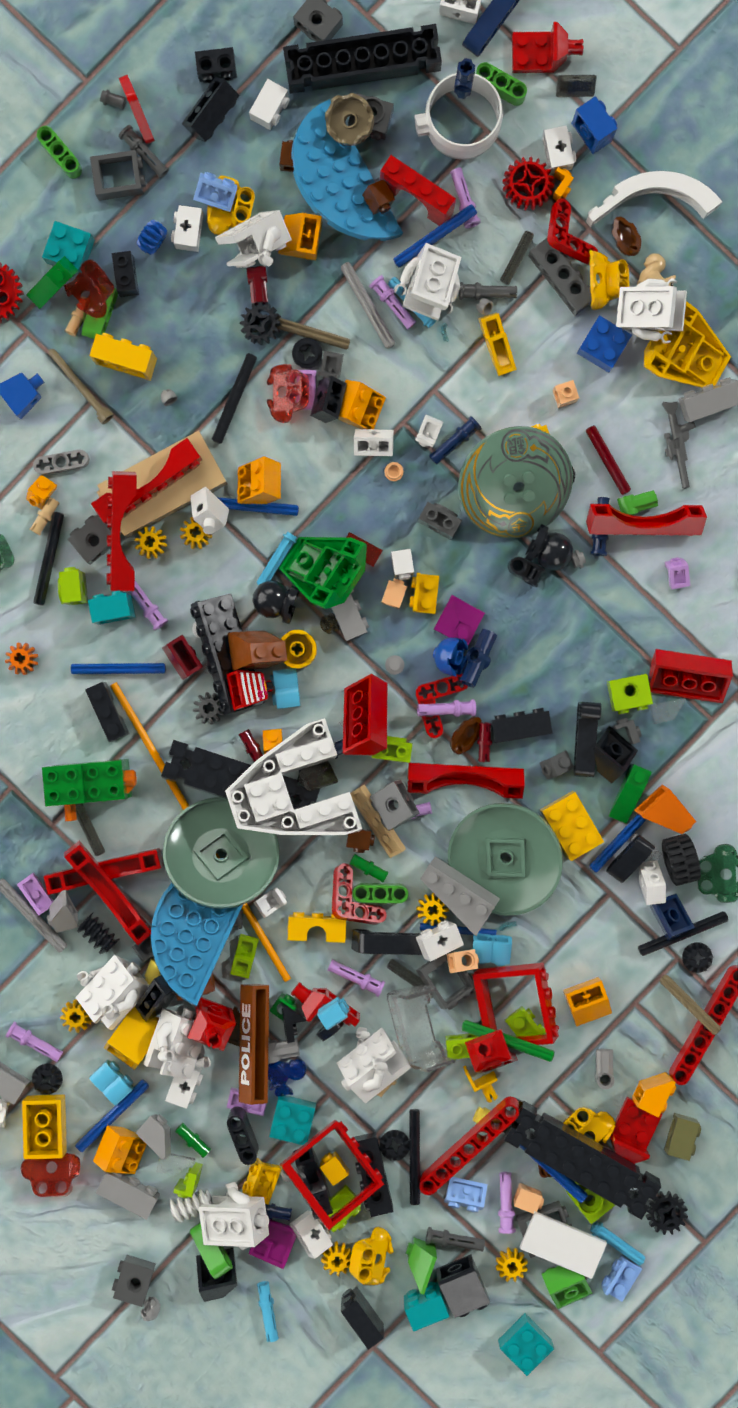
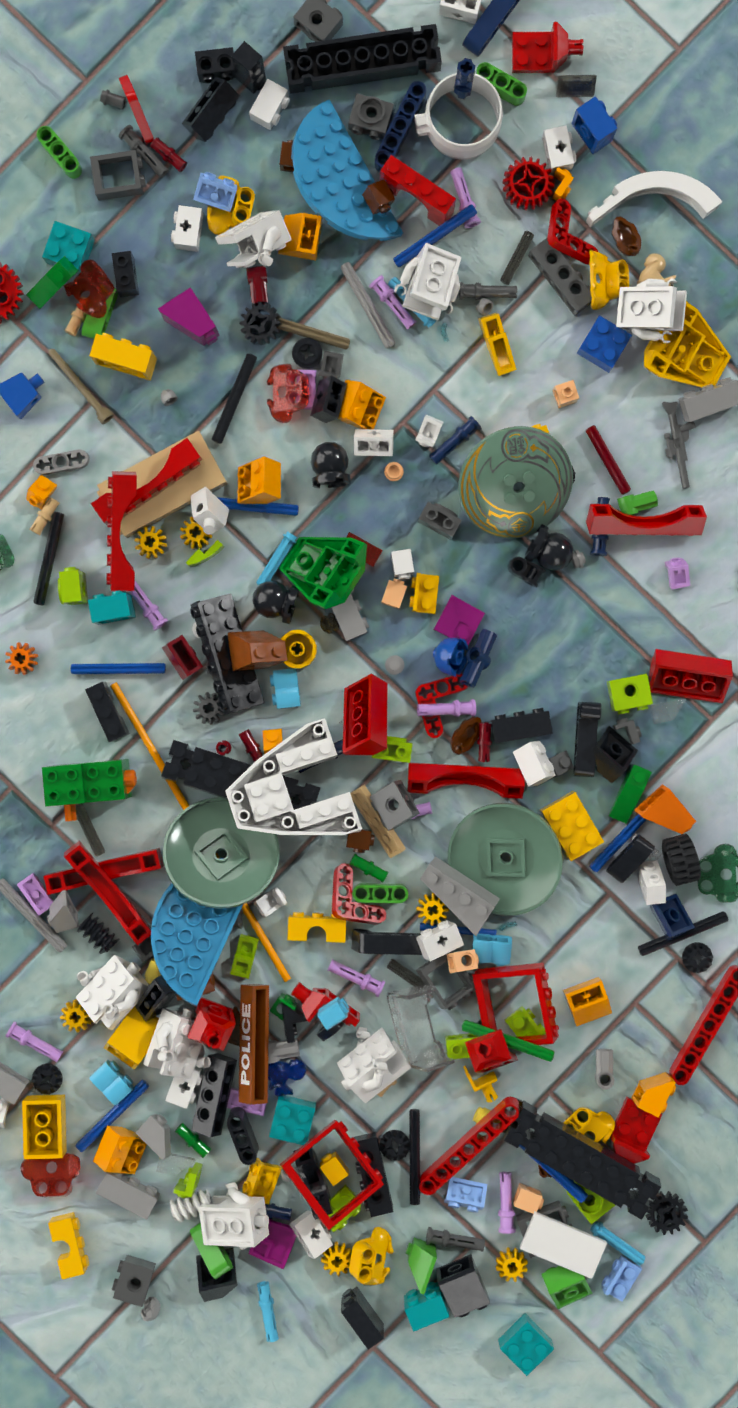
dark grey brick [67,515,111,565] -> none
blue gear [137,219,167,255] -> none
red torso [226,670,273,710] -> none
clear smoke slope [297,761,338,792] -> none
dark tan plate [325,93,374,146] -> none
dark tan axle [660,974,721,1035] -> none
olive brick [664,1113,701,1161] -> none
none -> yellow arch [48,1212,89,1280]
none -> dark red pin [150,137,187,172]
none -> magenta slope [158,287,220,346]
none -> lime slope [186,540,225,567]
none -> black brick [192,1053,237,1138]
none -> dark red pin [216,740,232,756]
none -> black brick [232,41,266,94]
none -> black tile [310,442,351,488]
none -> dark blue beam [375,81,426,173]
none -> white brick [513,741,556,787]

